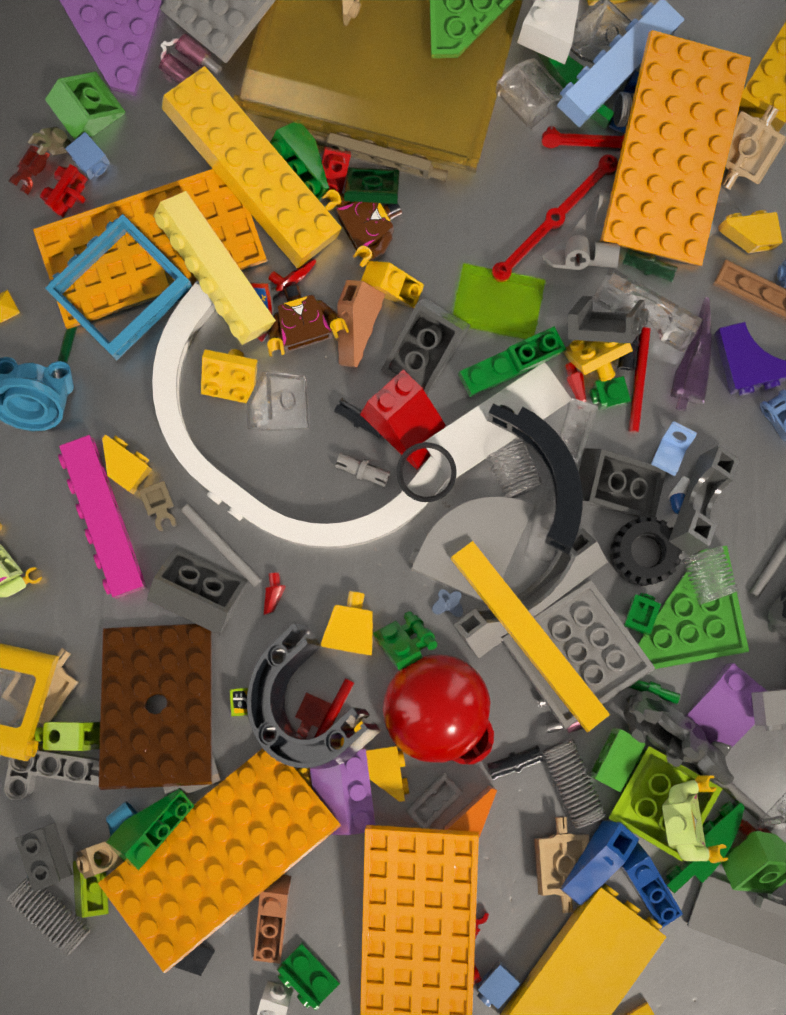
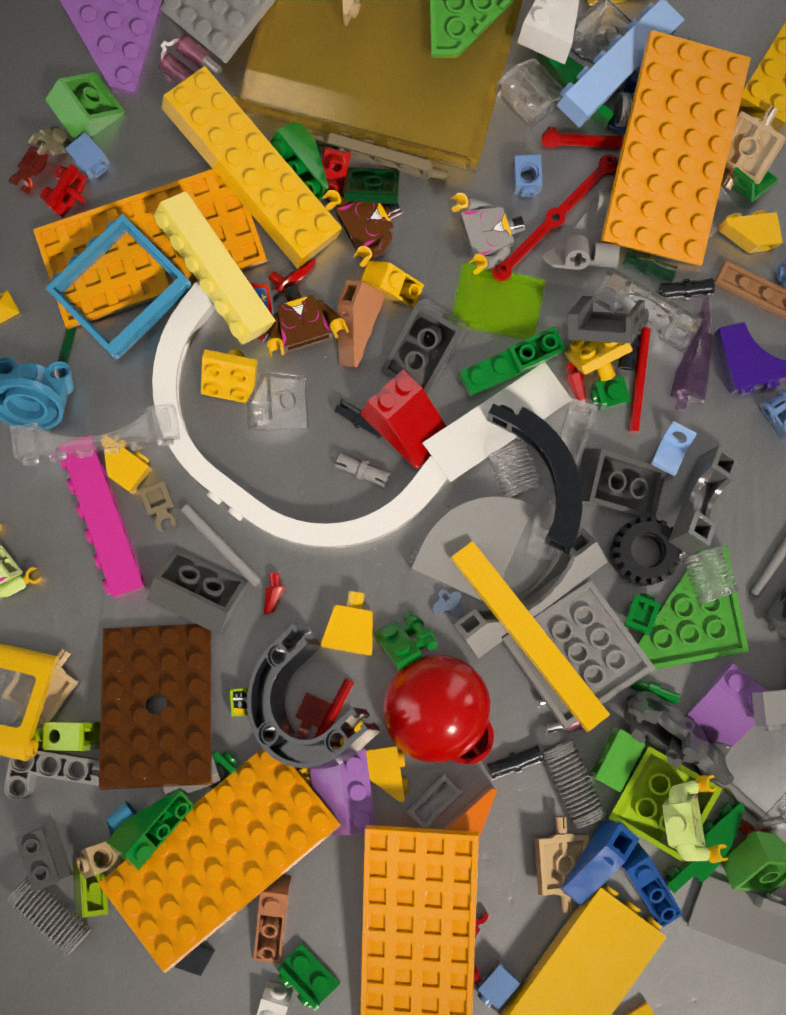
black tyre [397,442,457,502] -> none
arm [669,476,691,514] -> none
none -> clear arch [10,403,180,466]
none -> green bracket [210,750,238,789]
none -> light grey torso [450,192,525,275]
none -> medium blue brick [513,154,543,197]
none -> black pin [659,278,715,300]
none -> green bracket [733,167,777,203]

